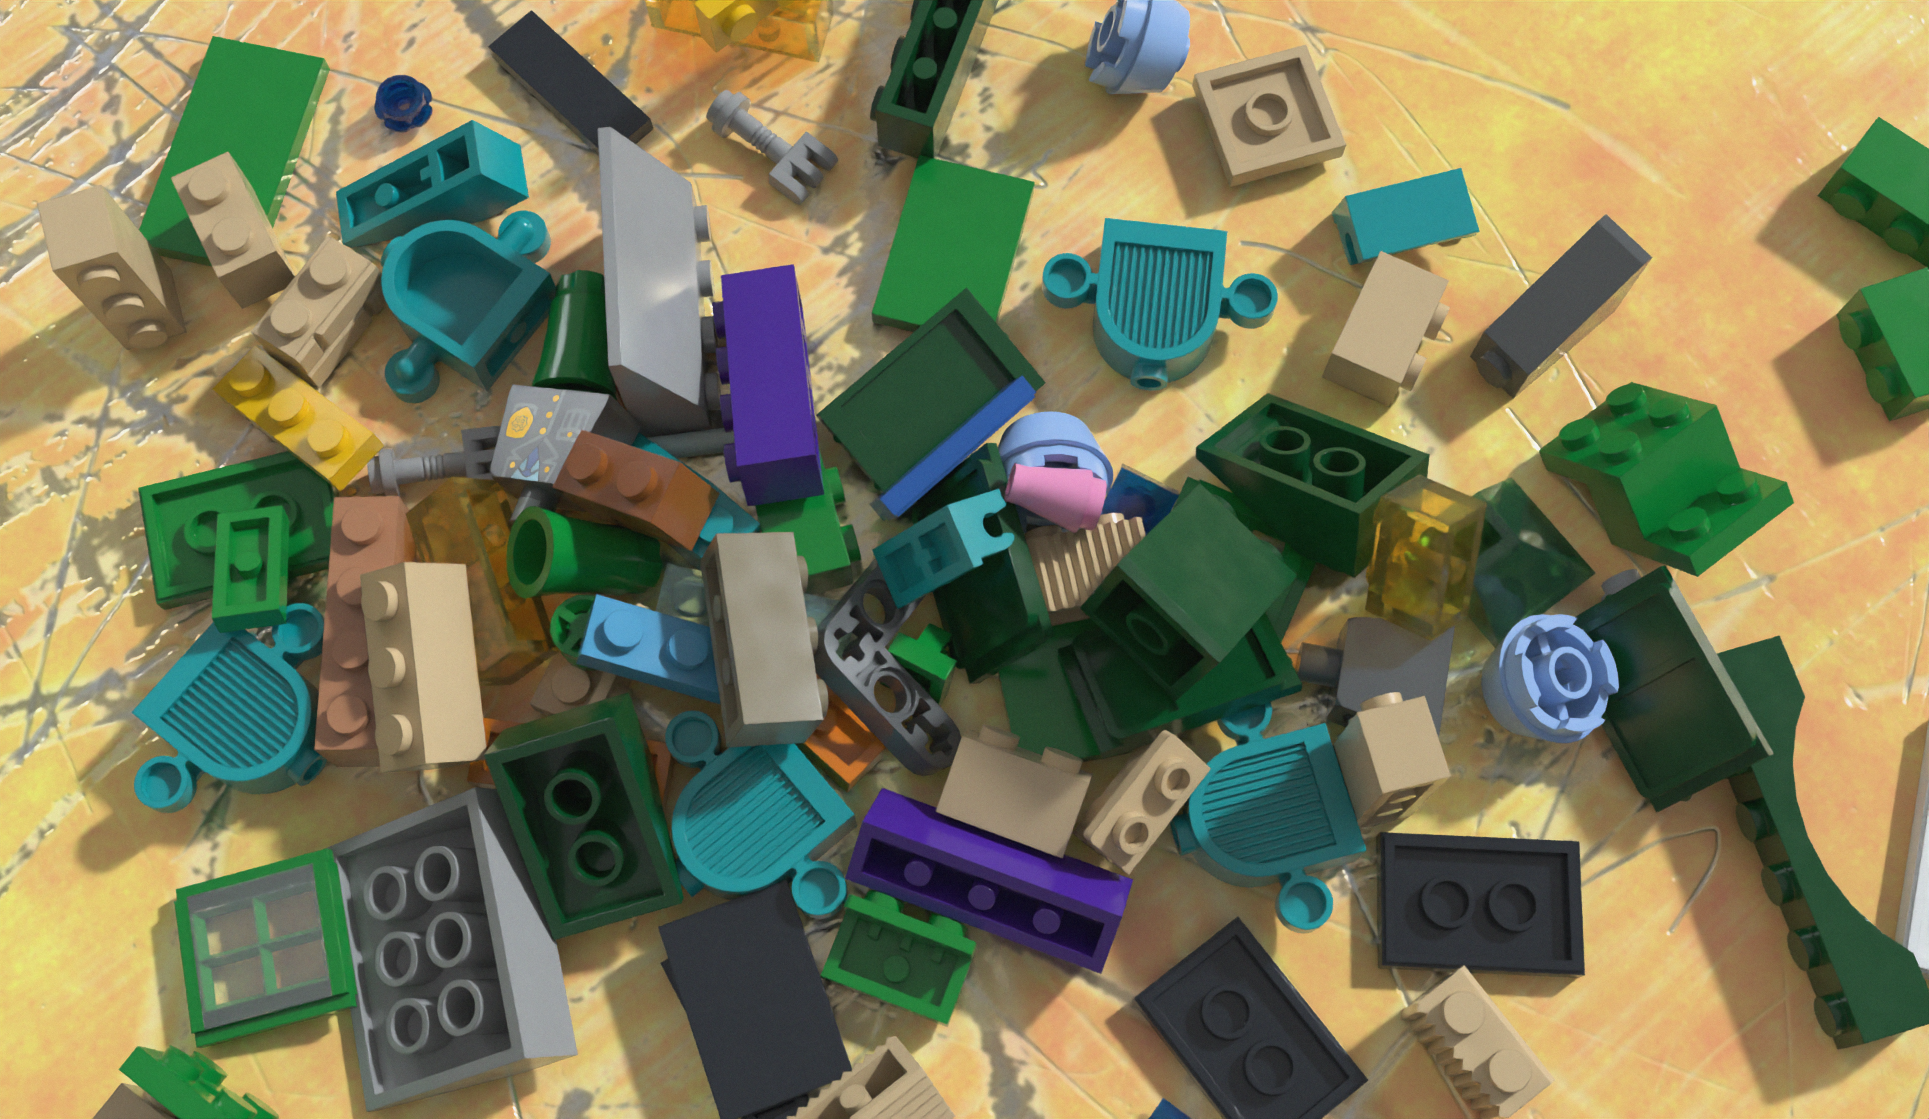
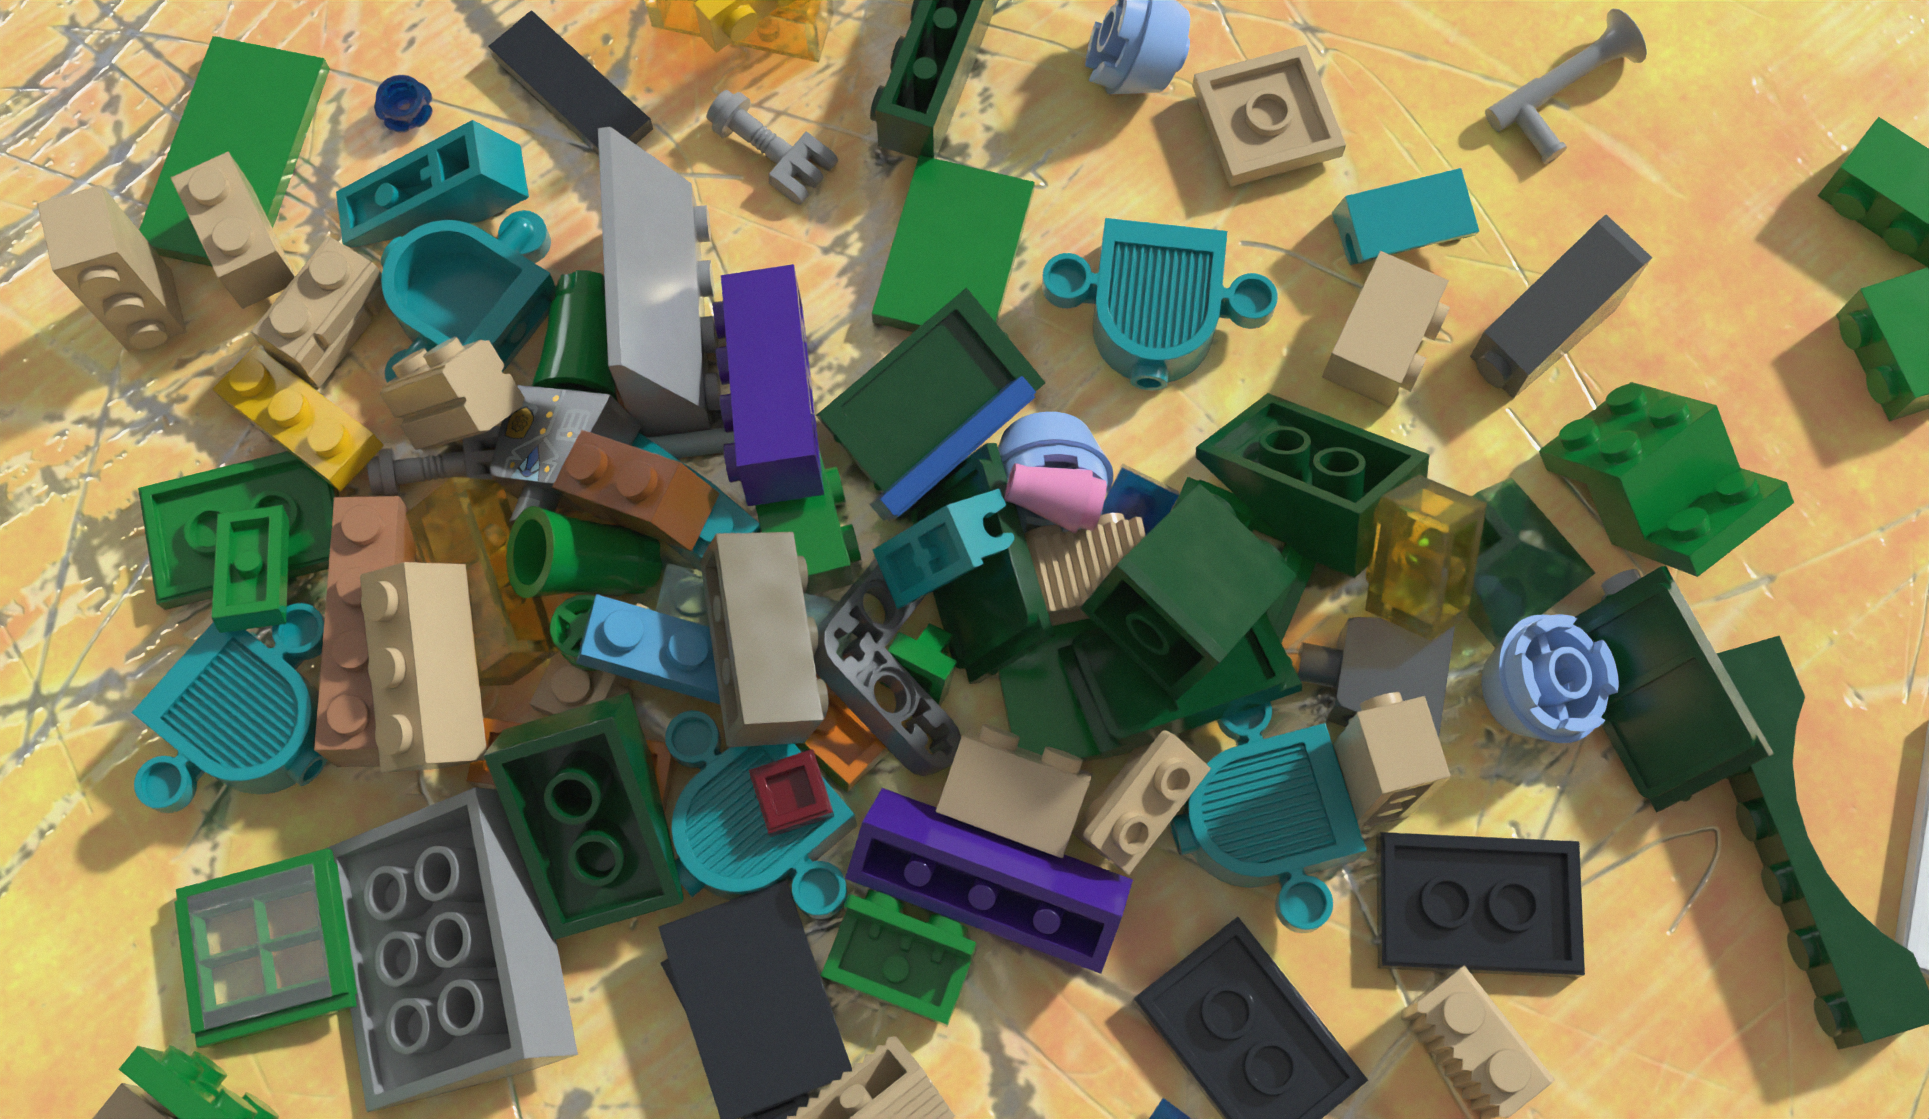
none -> tan brick [380,337,525,451]
none -> dark red tile [749,749,834,838]
none -> light grey piece [1485,8,1647,164]

